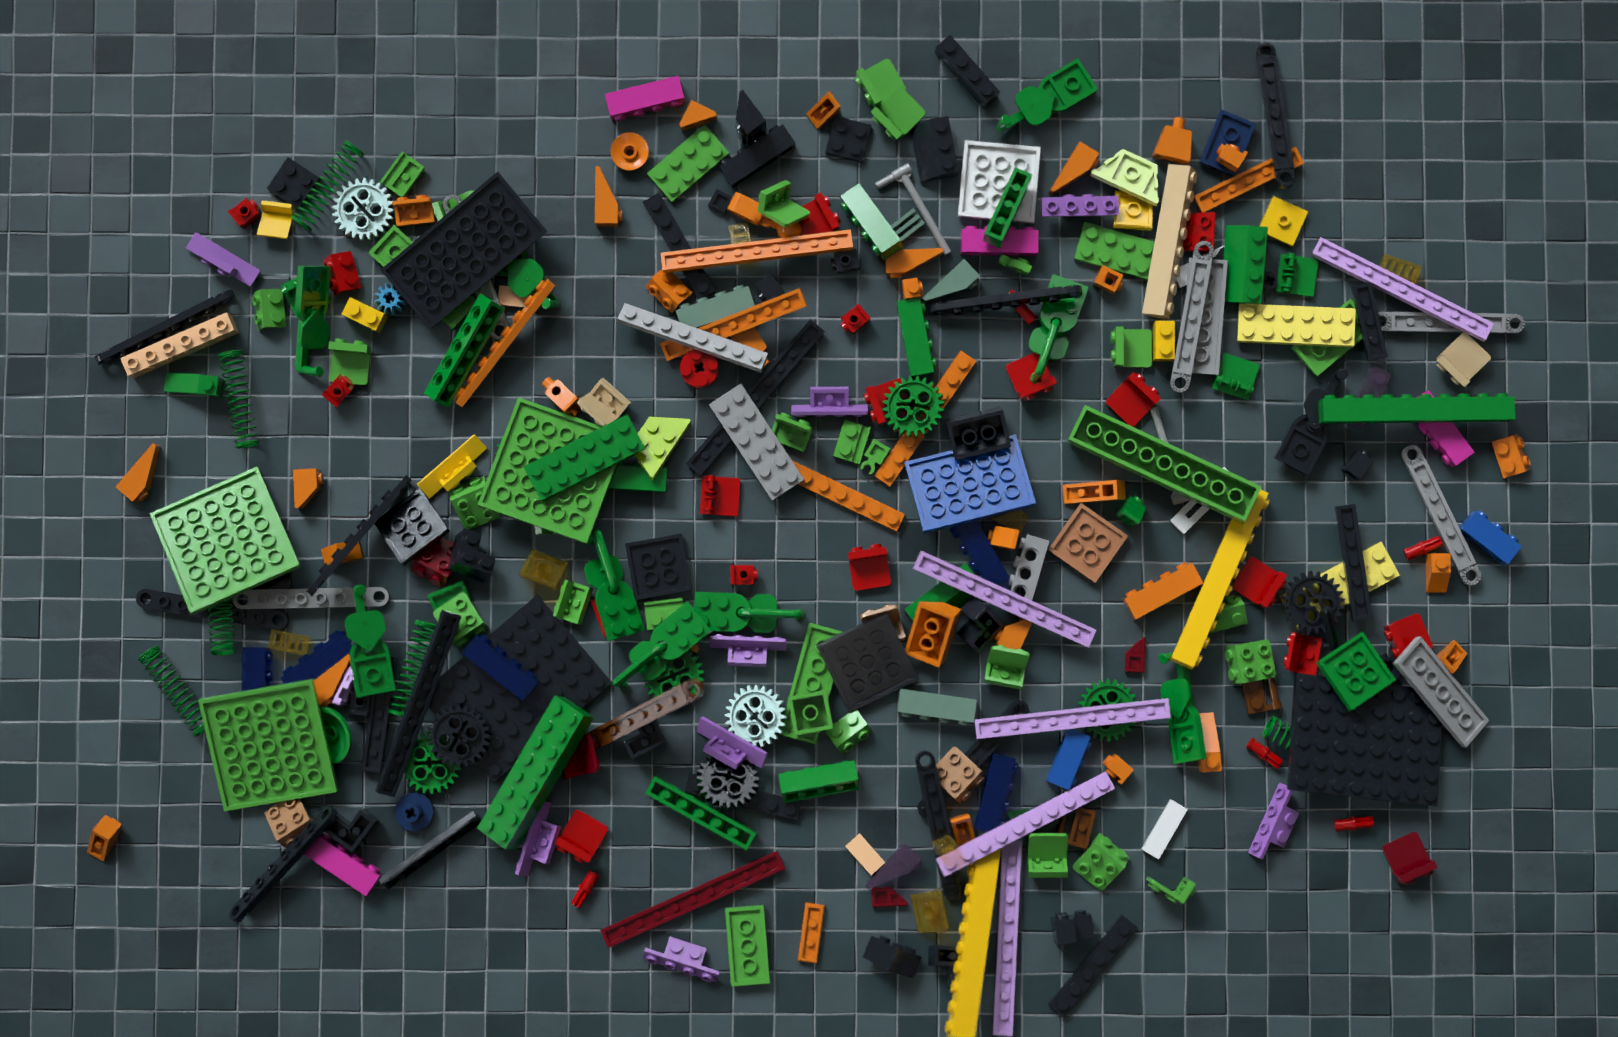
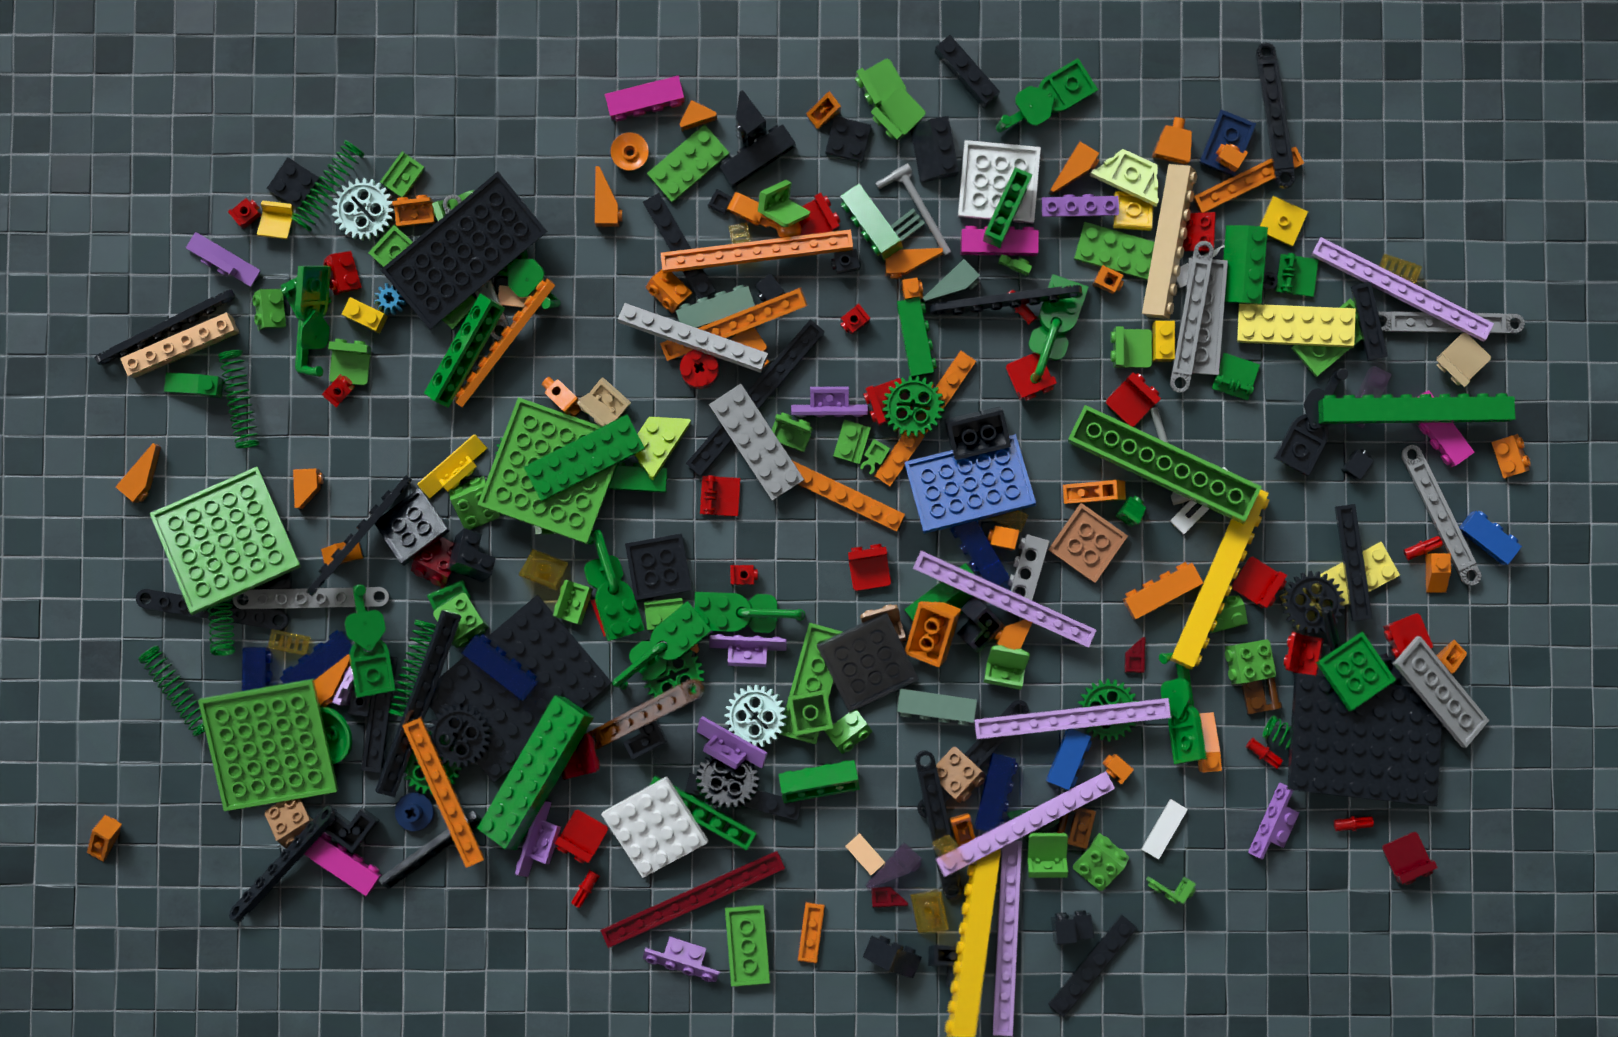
none -> orange plate [403,717,485,868]
none -> white plate [601,777,708,878]

